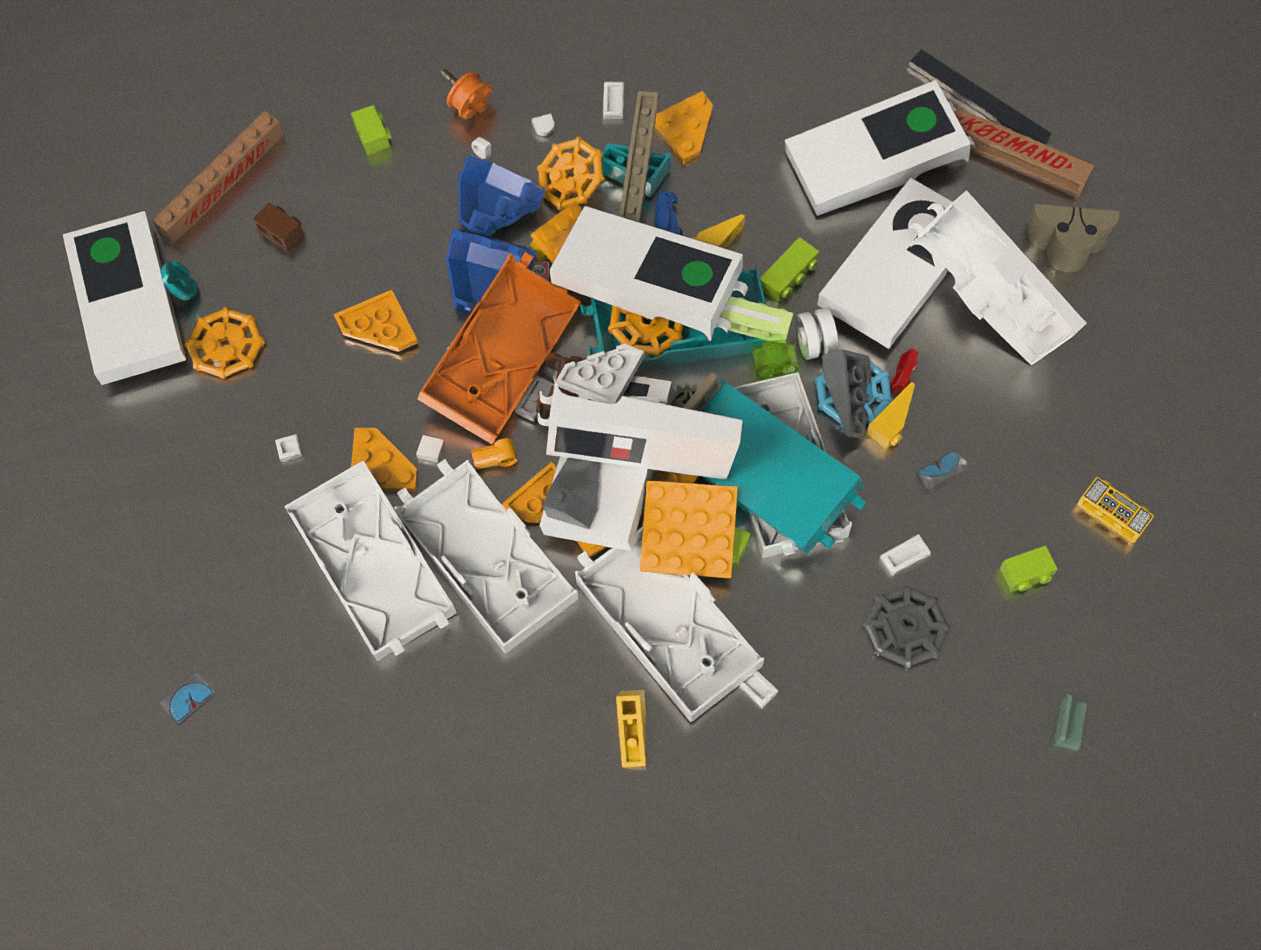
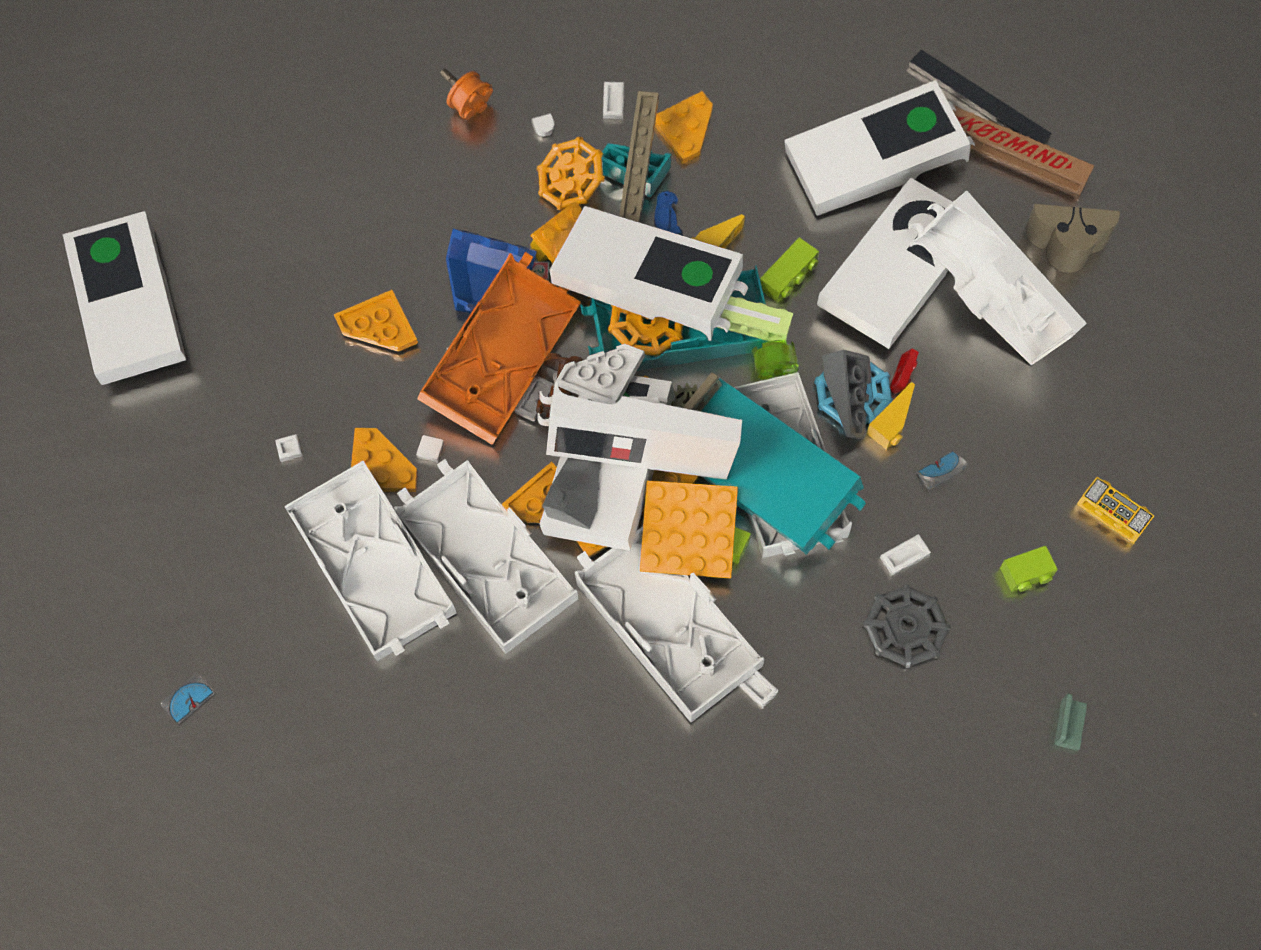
medium nougat brick [152,111,284,244] -> none
teal tile [160,261,197,301] -> none
light orange plate [184,307,265,379] -> none
reddish brown brick [253,202,304,251] -> none
lime brick [351,105,391,155] -> none
blue panel [458,154,546,236] -> none
light orange piece [471,438,517,470] -> none
white tile [472,137,492,161] -> none
yellow slope [616,690,646,767] -> none
white wheel [795,307,838,360] -> none

